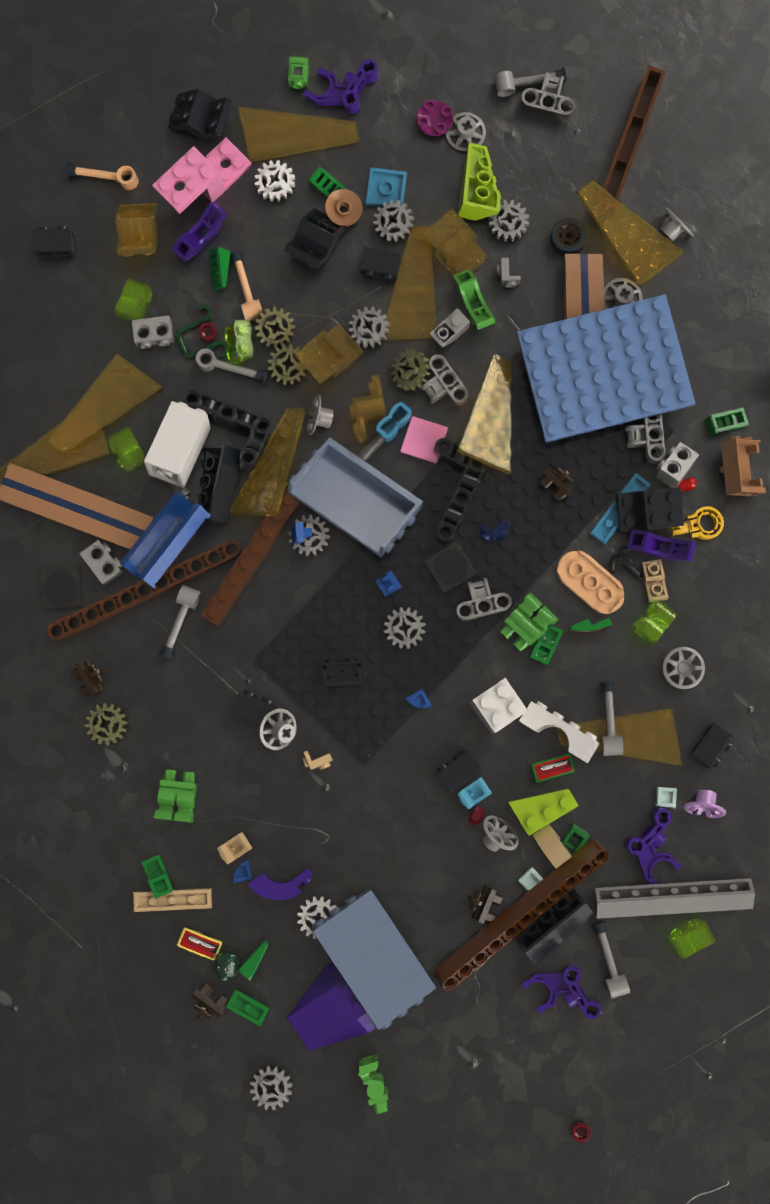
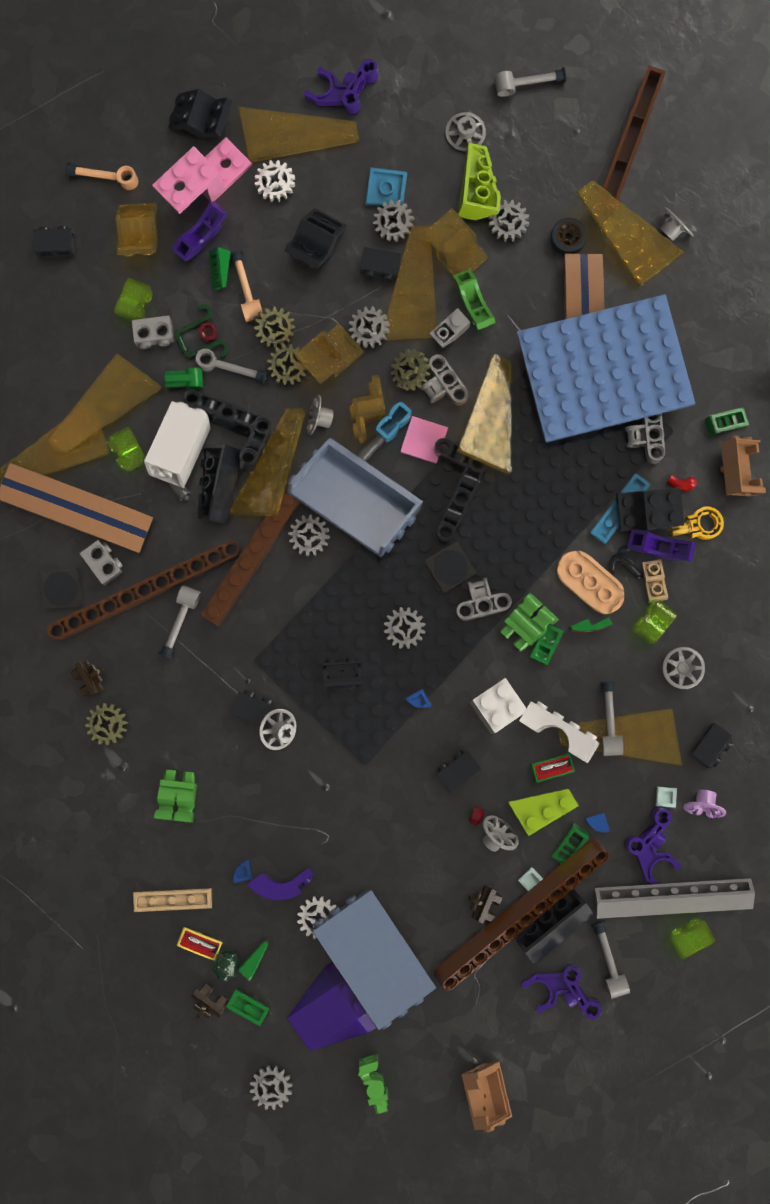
blue piece [120,491,211,588] -> none
green slope [141,854,173,899] -> none
tan bracket [217,832,252,864] -> none
clear neon green brick [225,320,253,363] -> none
bright green window [288,57,309,89] -> none
blue tile [291,522,312,545] -> none
tan bracket [302,750,333,770] -> none
green slope [309,166,348,198] -> none
medium nougat dish [325,189,363,226] -> none
blue tile [375,571,401,598] -> none
magenta dish [416,100,453,136] -> none
medium azure bracket [458,777,492,809] -> none
clear blue bracket [480,519,510,543] -> none
light grey bracket [497,258,521,288] -> none
light grey piece [522,72,575,115] -> none
tan slope [533,824,572,868] -> none
dark brown hips [539,467,574,501] -> none
dark red tile [571,1122,590,1142] -> none
light grey wheel [604,278,643,309] -> none
light grey brick [656,442,699,488] -> none
none -> green piece [165,368,203,390]
none -> medium nougat piece [461,1062,512,1132]
none -> blue tile [585,813,610,832]

